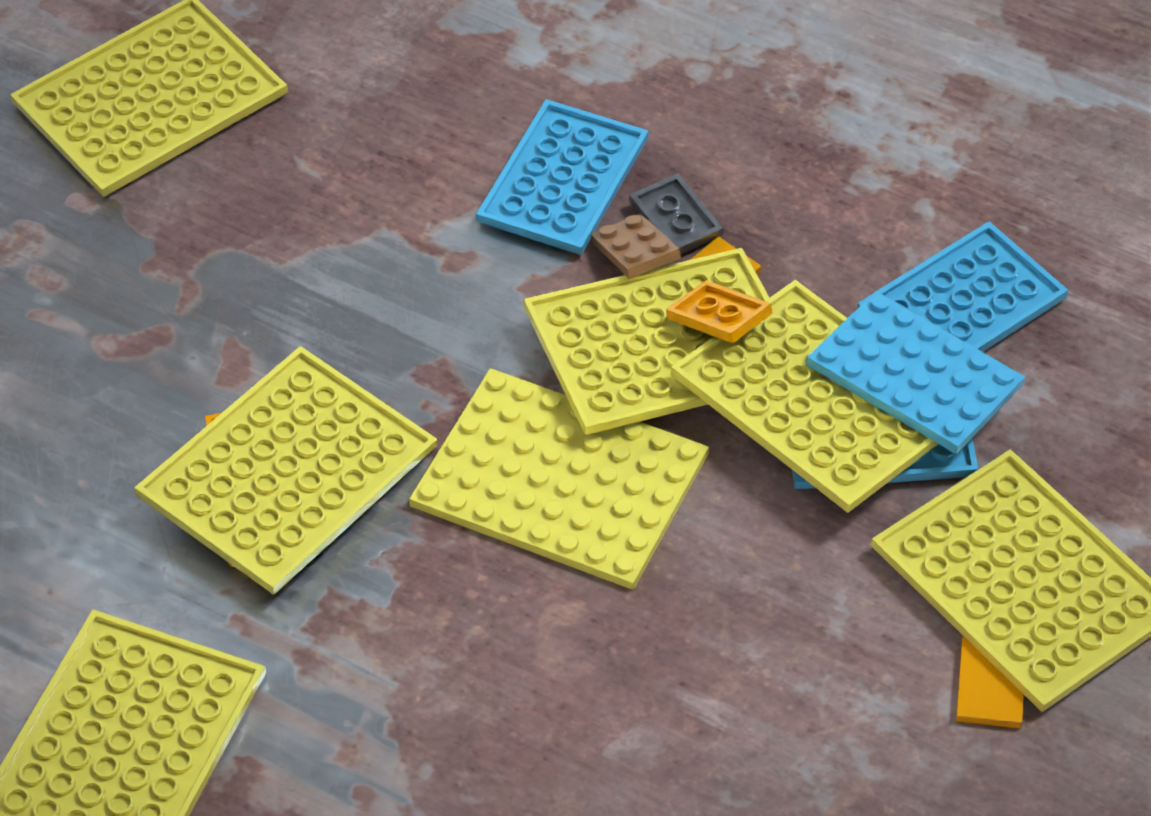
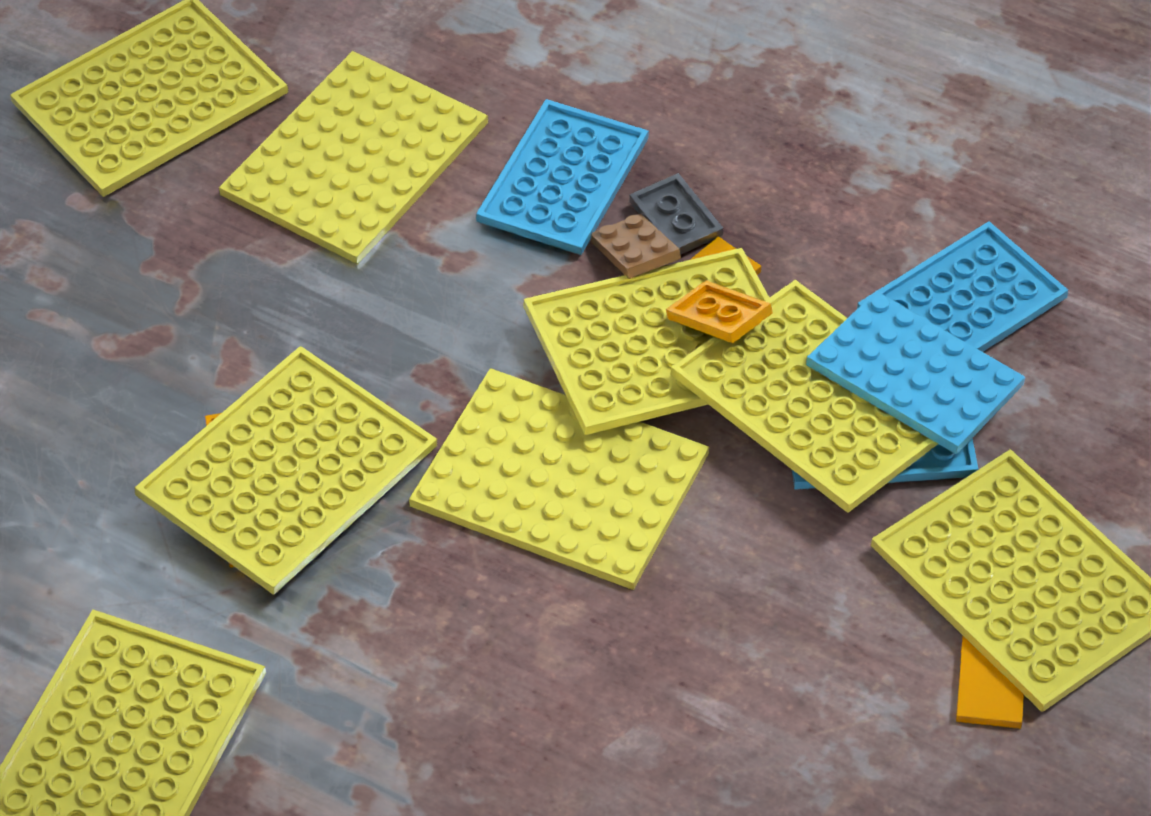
none -> light yellow plate [219,51,488,265]

